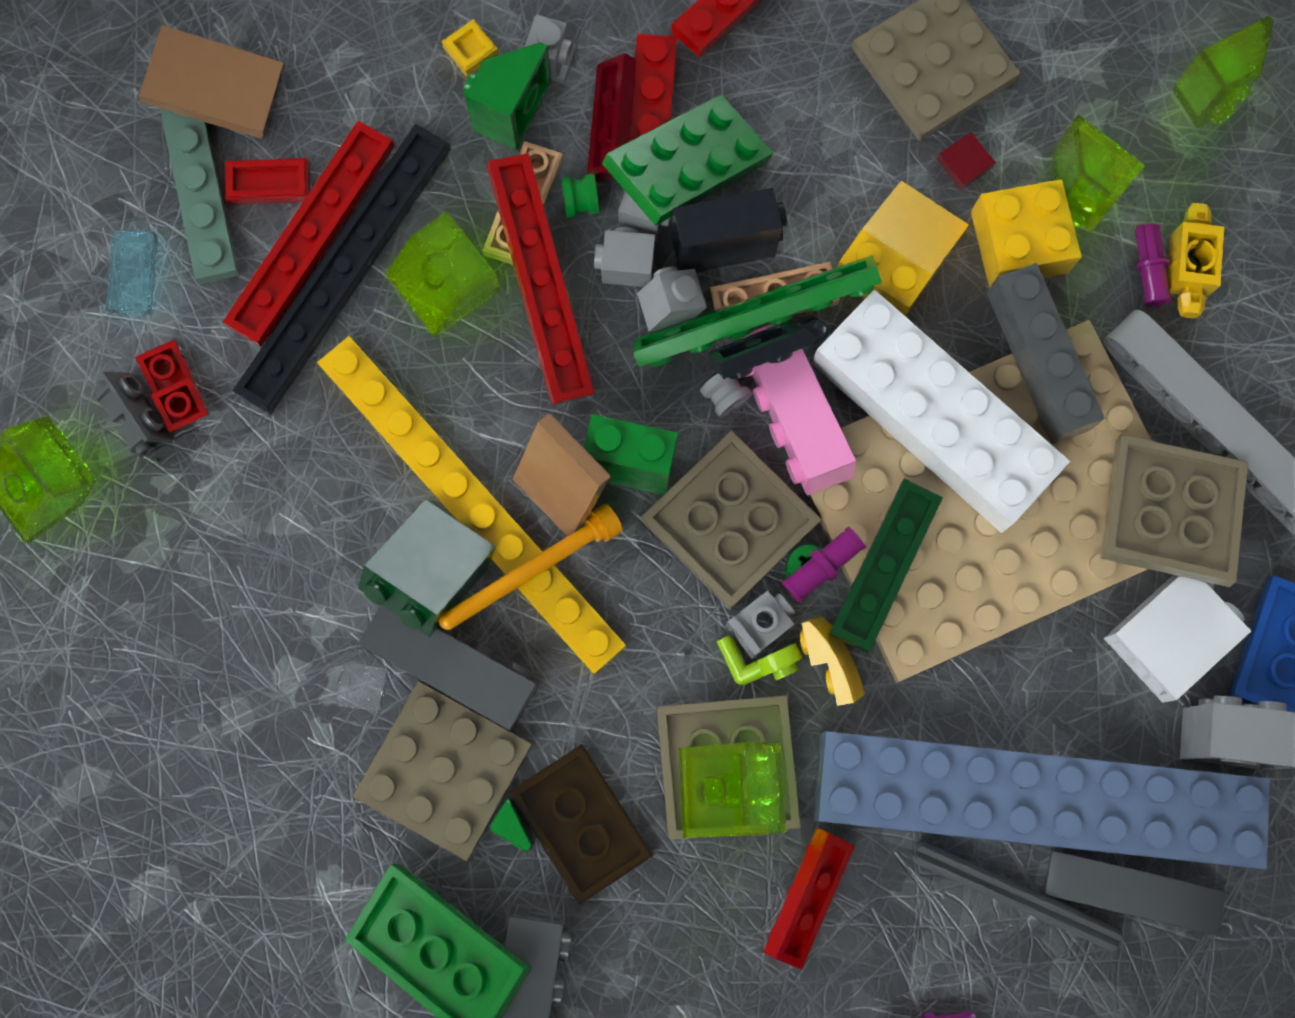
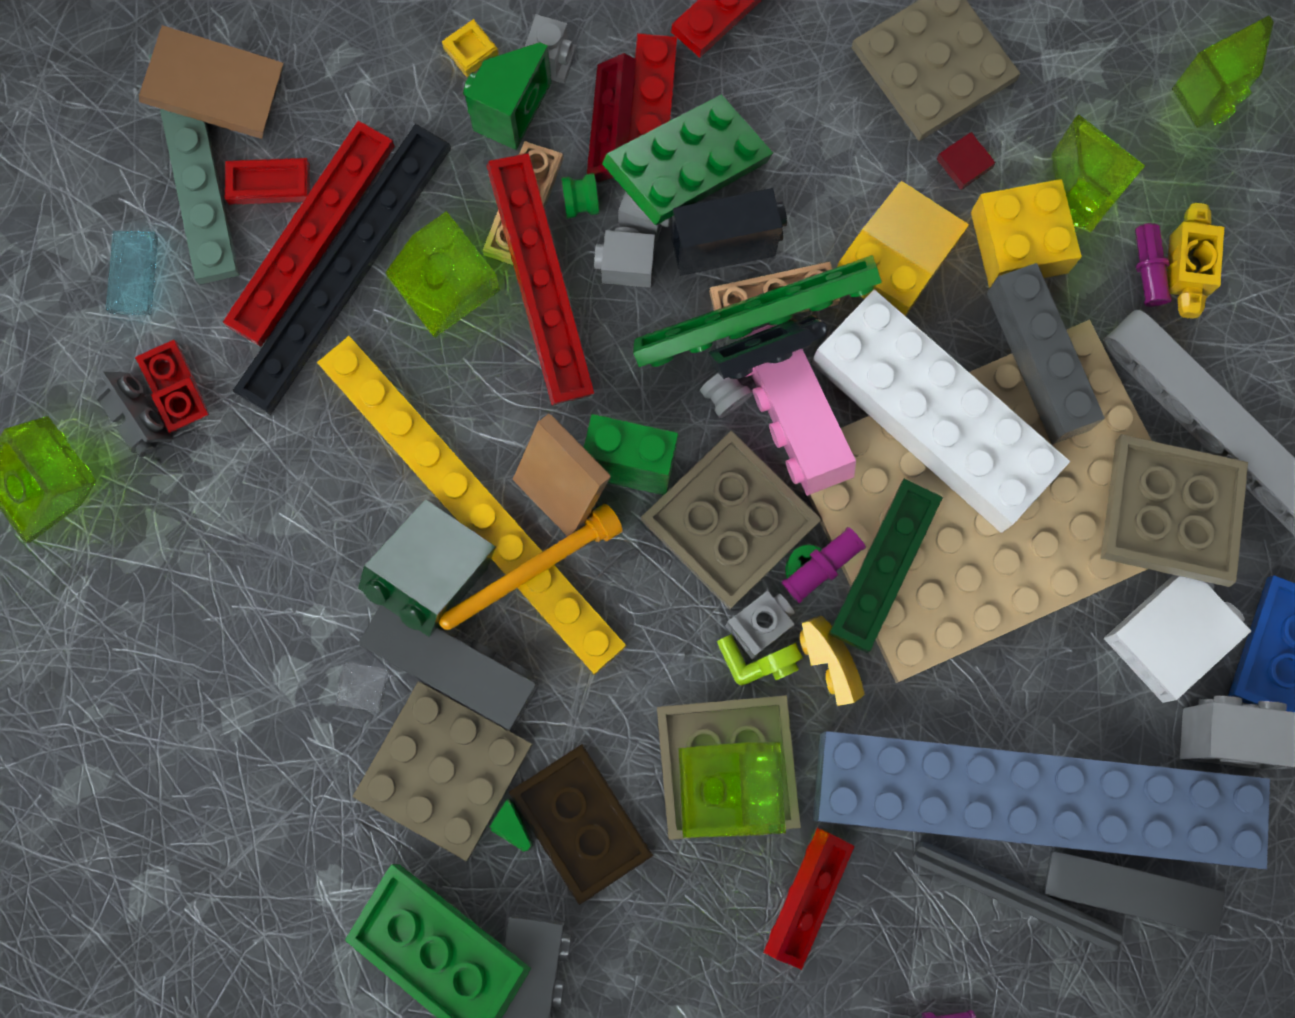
light grey brick [637,267,707,332] -> none

